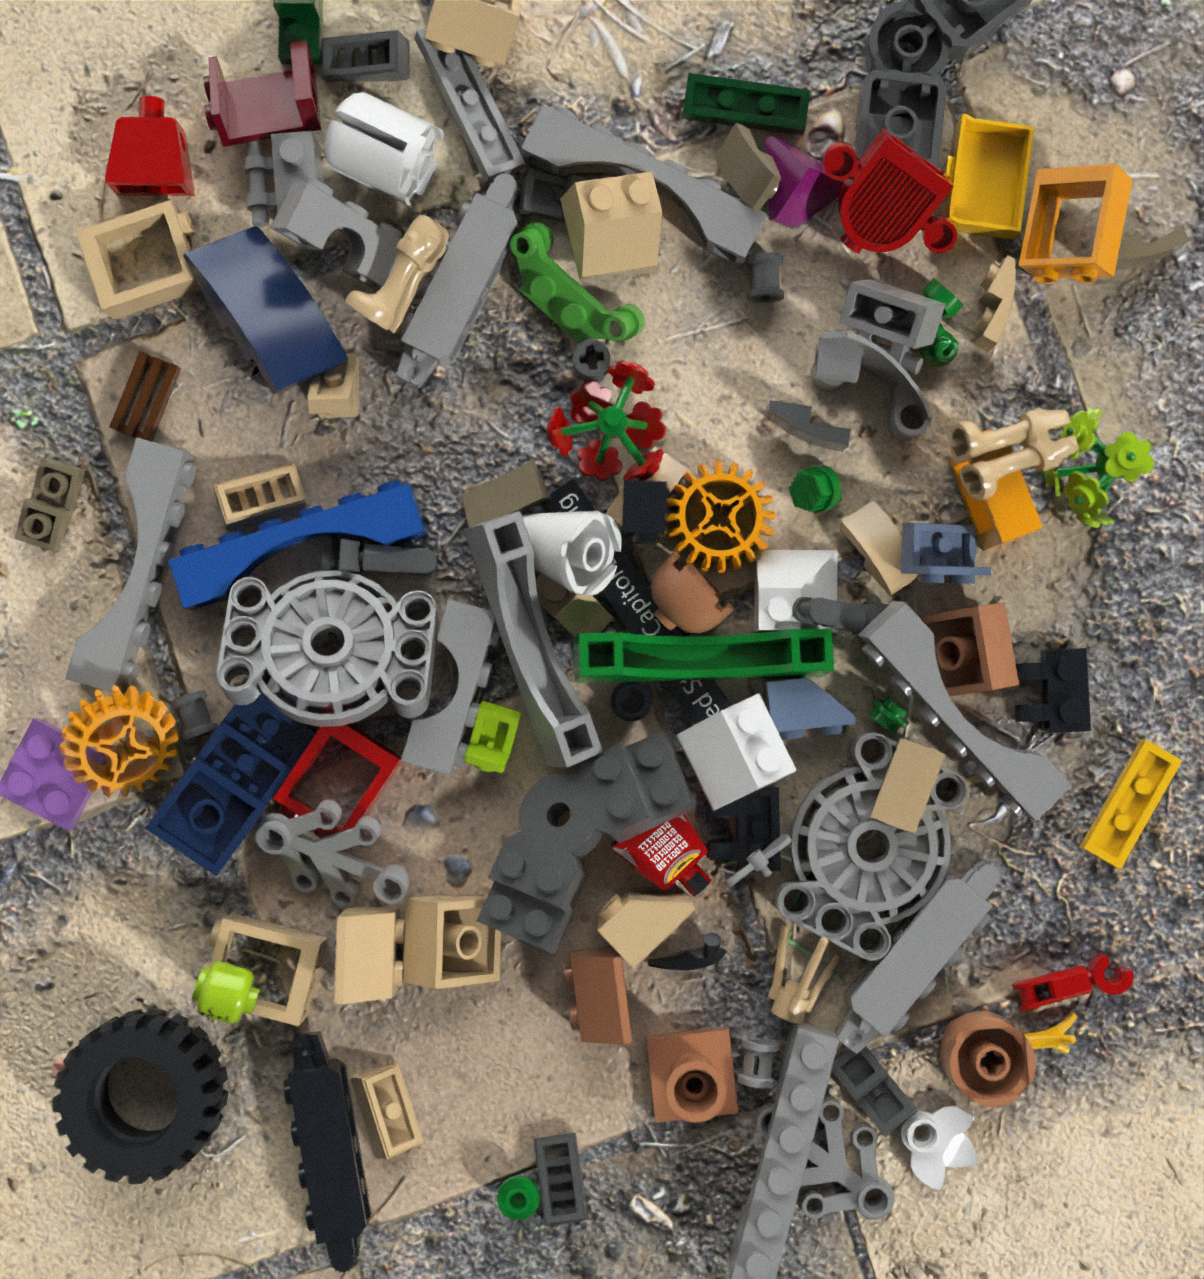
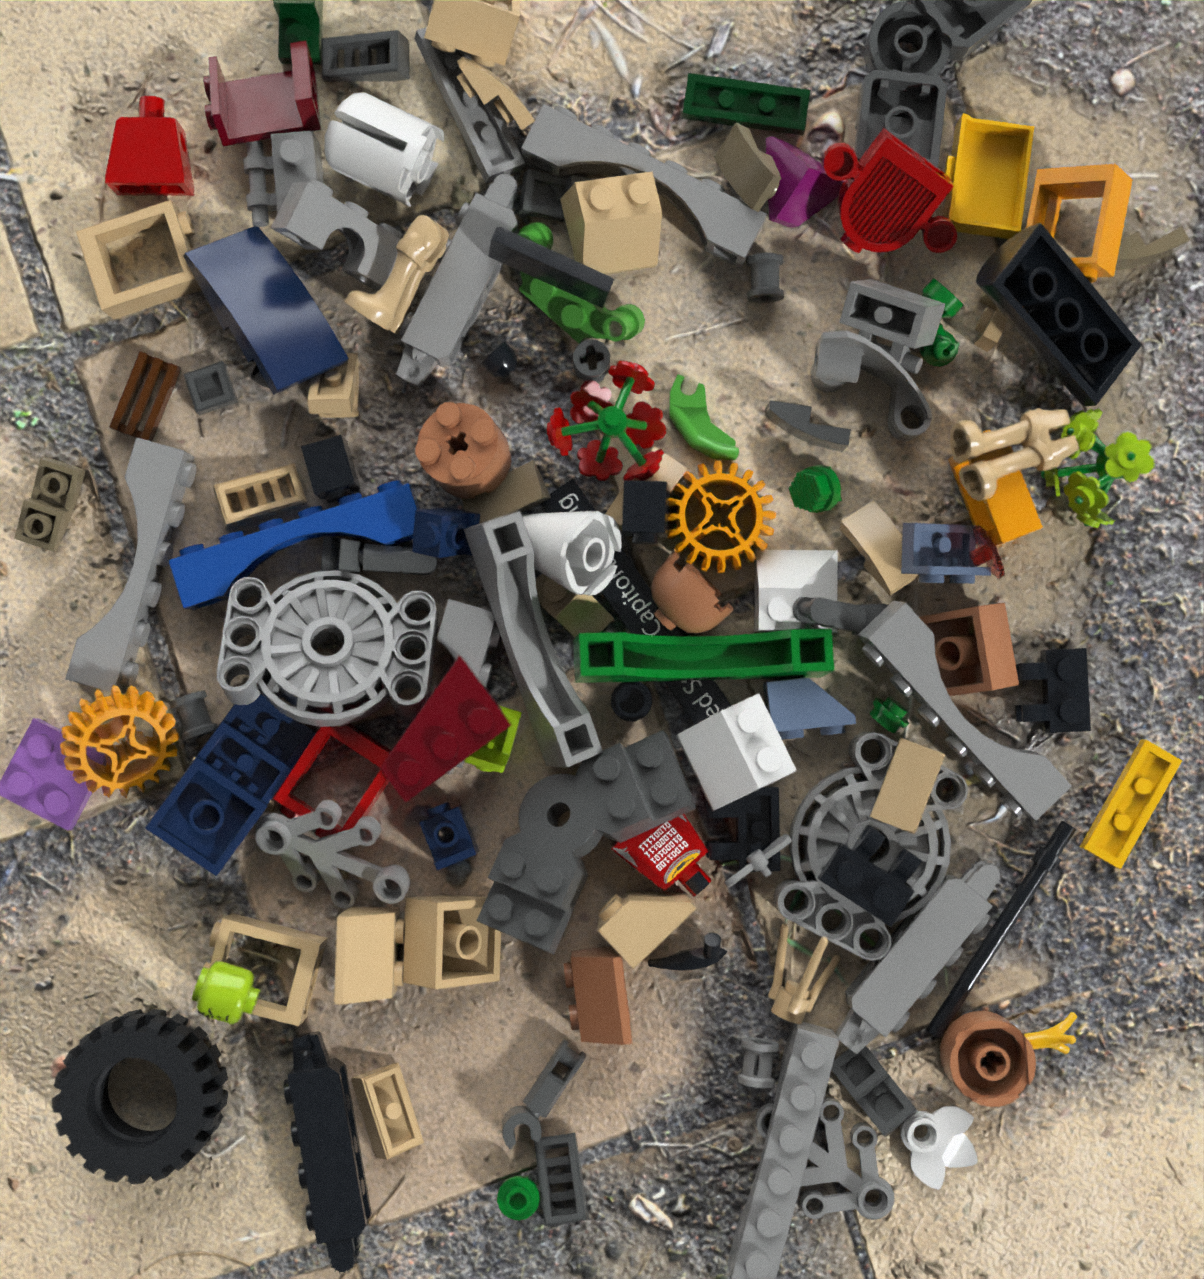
nougat plant [646,1026,739,1123] -> none
red piece [1012,953,1134,1011] -> none
none -> dark grey tile [184,361,238,415]
none -> black brick [301,435,360,503]
none -> dark red wedge [380,656,512,803]
none -> dark blue brick [412,507,480,558]
none -> nougat brick [415,402,511,499]
none -> dark blue brick [419,801,479,870]
none -> tan slope [456,56,535,130]
none -> black hinge [481,341,517,378]
none -> black tile [488,227,614,308]
none -> dark grey piece [502,1039,586,1150]
none -> bright green piece [669,374,739,460]
none -> black plate [818,825,922,927]
none -> black bar [925,821,1076,1039]
none -> clear red piece [969,525,1005,579]
none -> black brick [976,223,1142,406]

